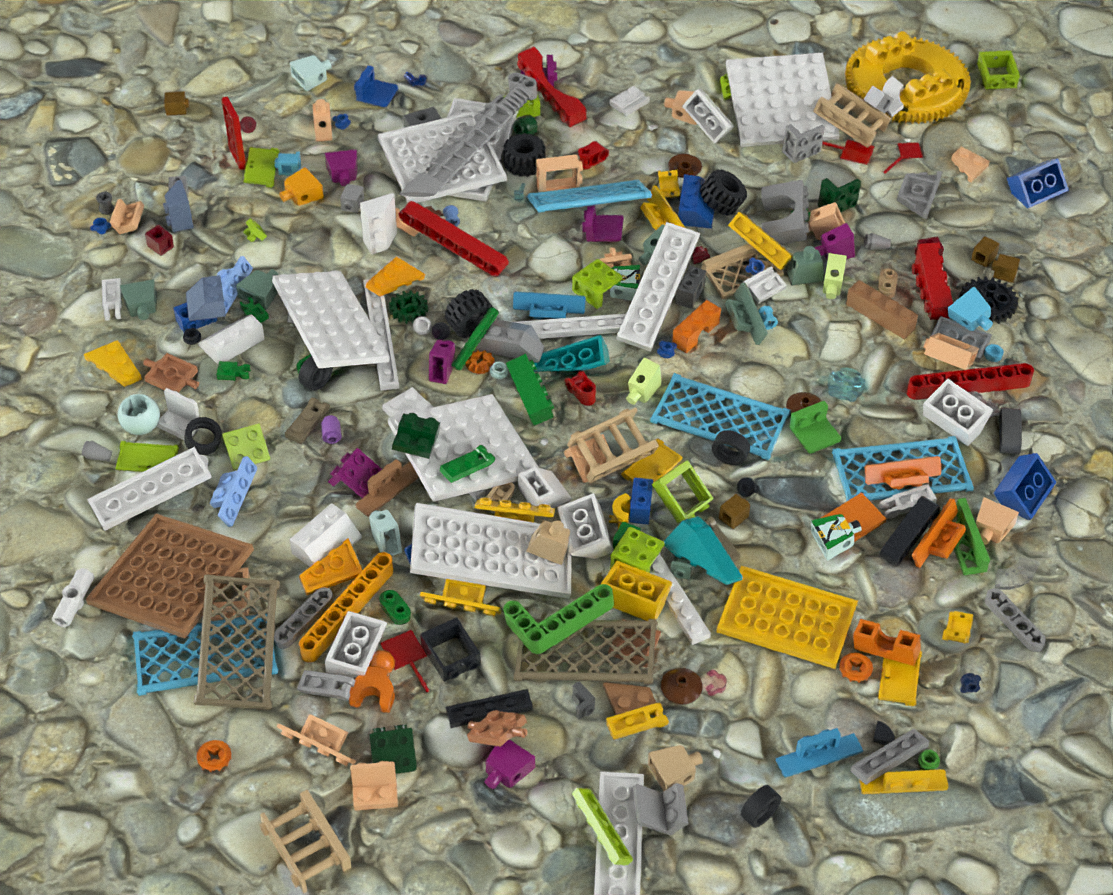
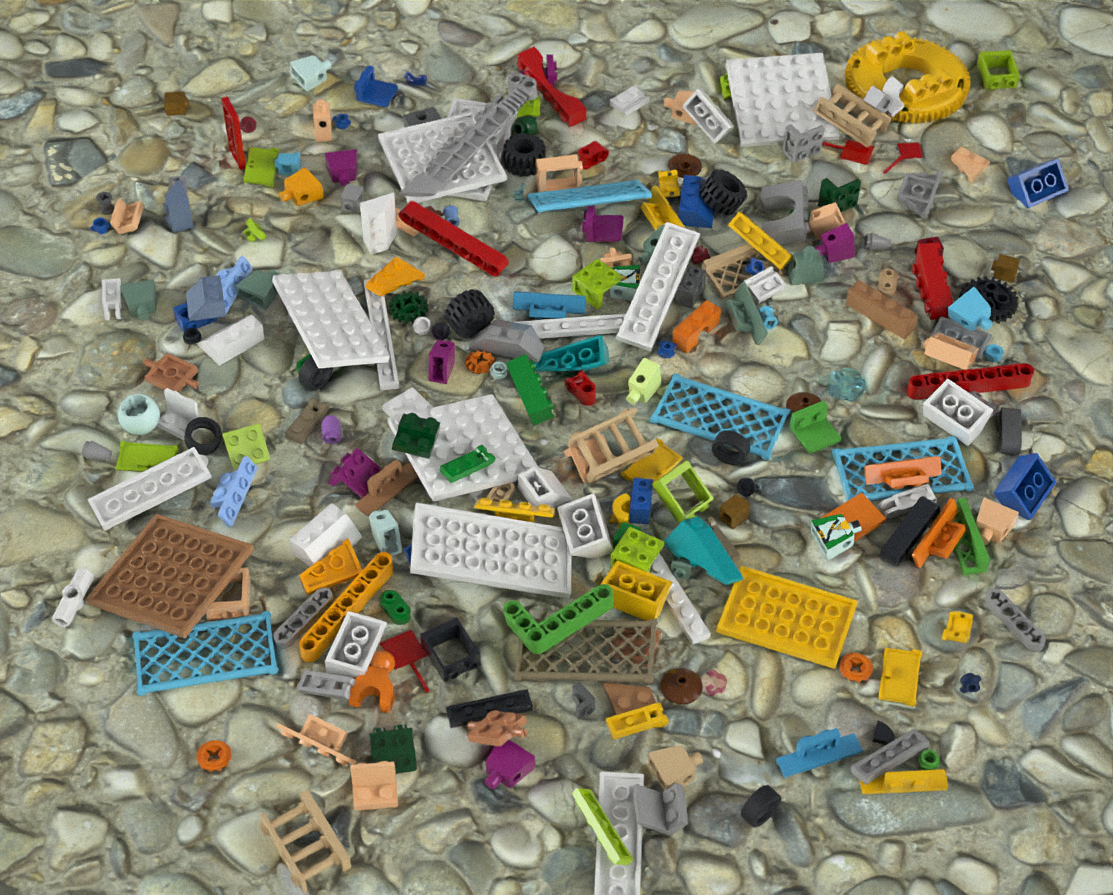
yellow wing [84,340,142,387] -> none
dark red brick [145,225,174,256] -> none
dark tan door [194,574,280,710] -> none
green plate [216,361,251,381] -> none
green plate [240,297,269,323] -> none
yellow bracket [420,579,502,616] -> none
green axle [452,307,499,371] -> none
tan torso [526,520,570,565] -> none
yellowish green torso [823,253,847,299] -> none
orange arch [853,619,921,666] -> none
pearl gold brick [971,236,1000,268] -> none

